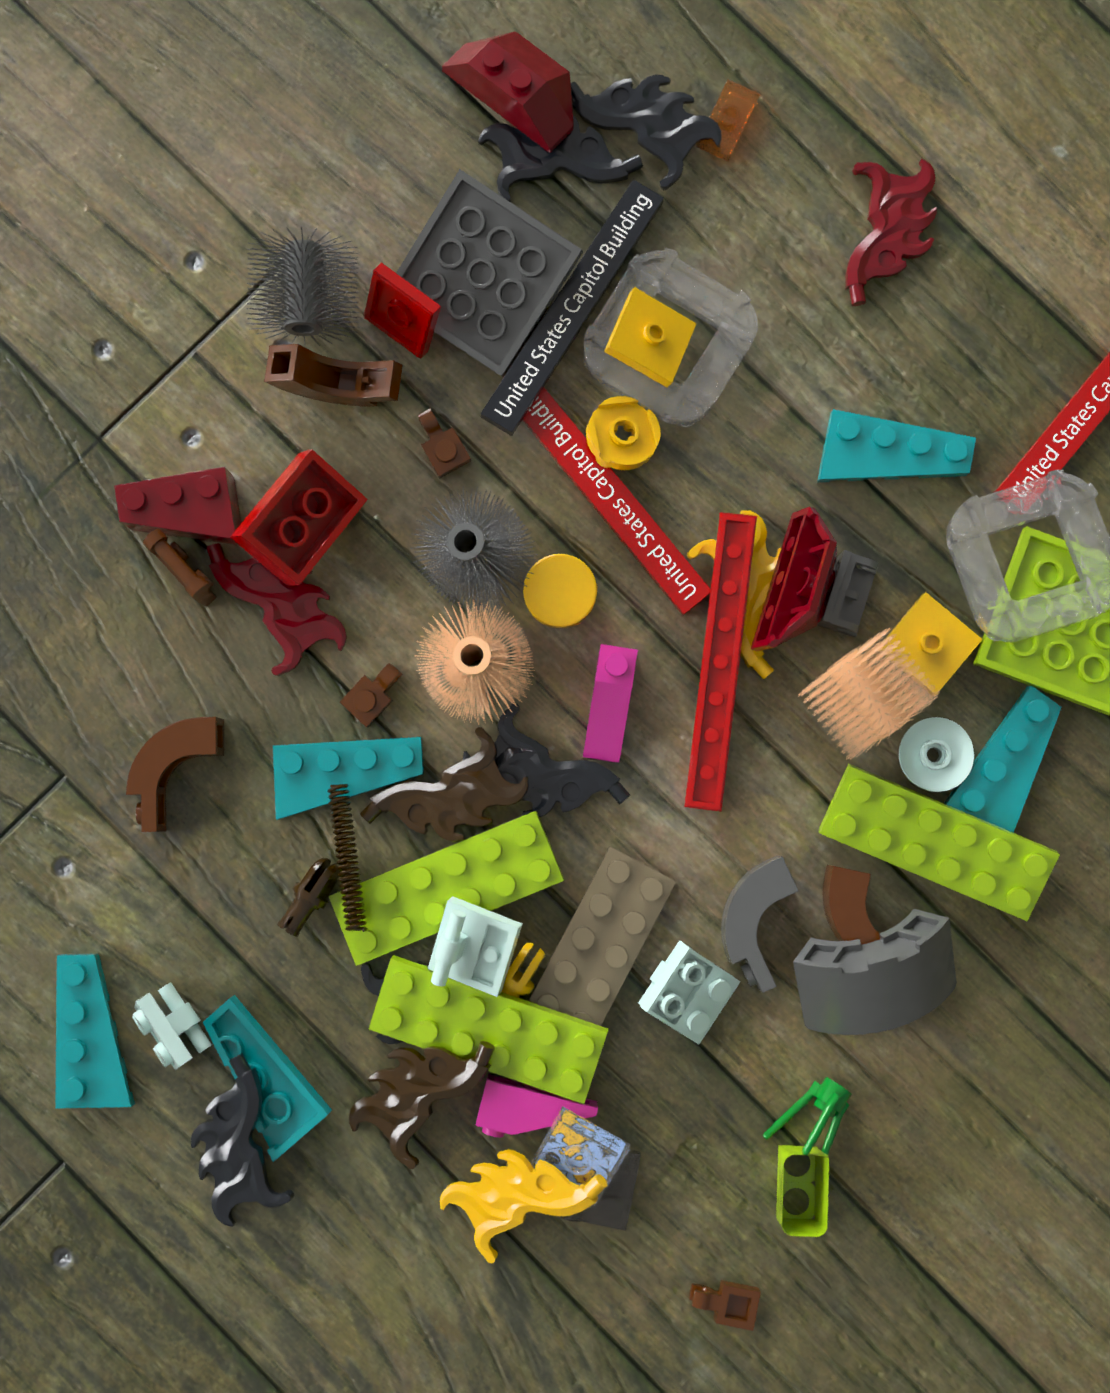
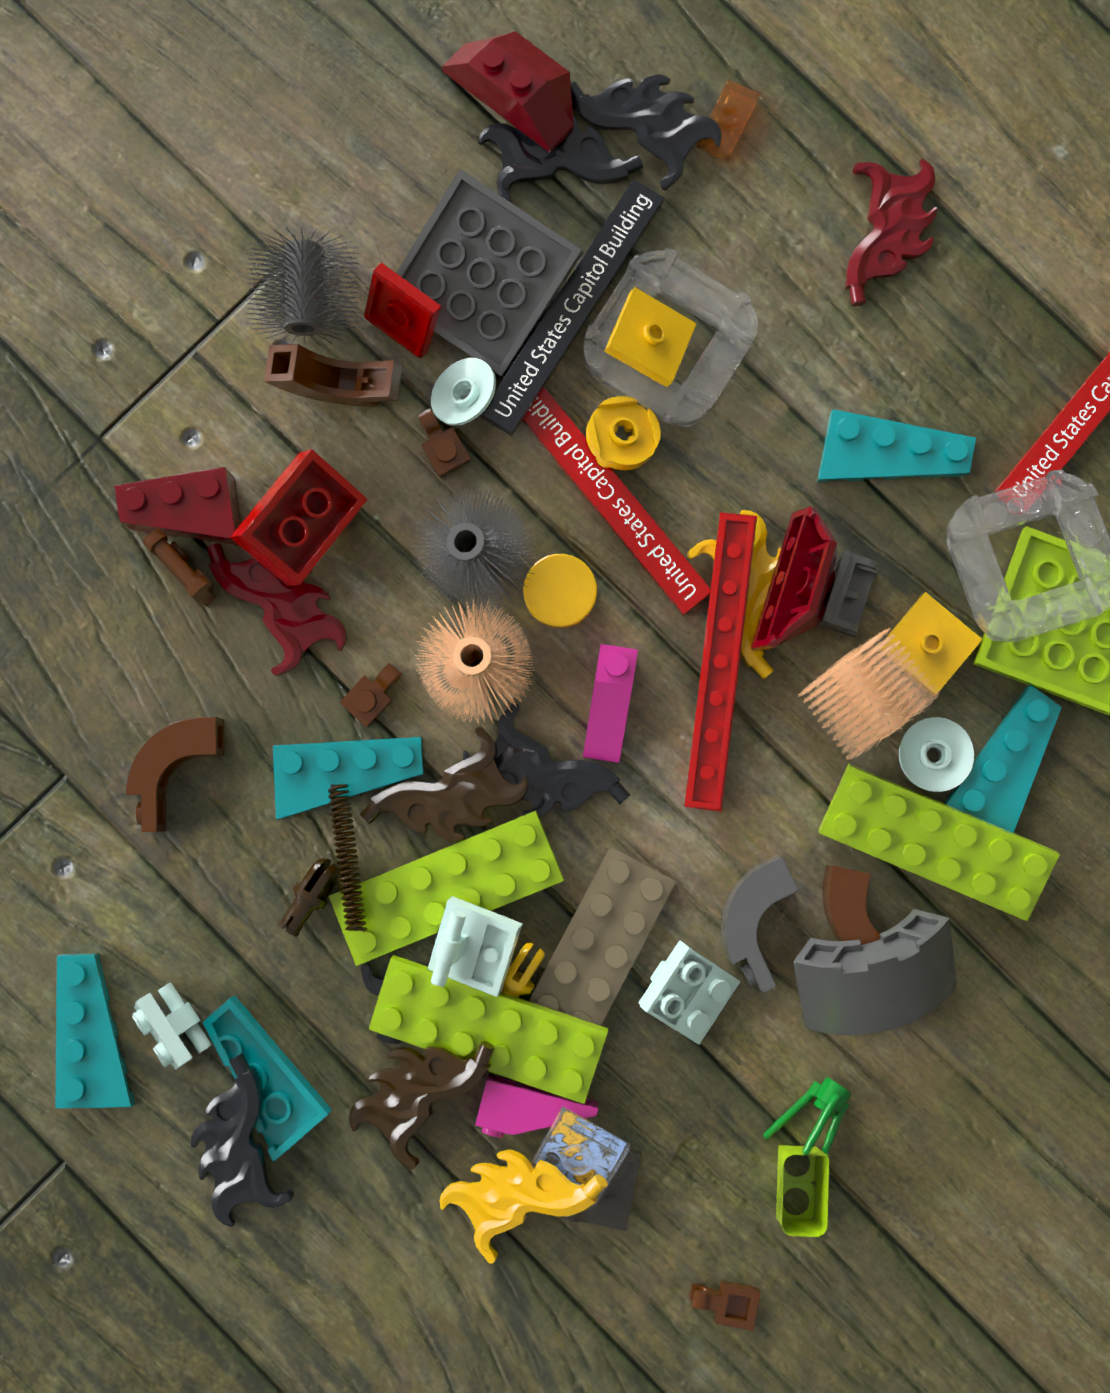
none -> light aqua dish [431,358,496,426]

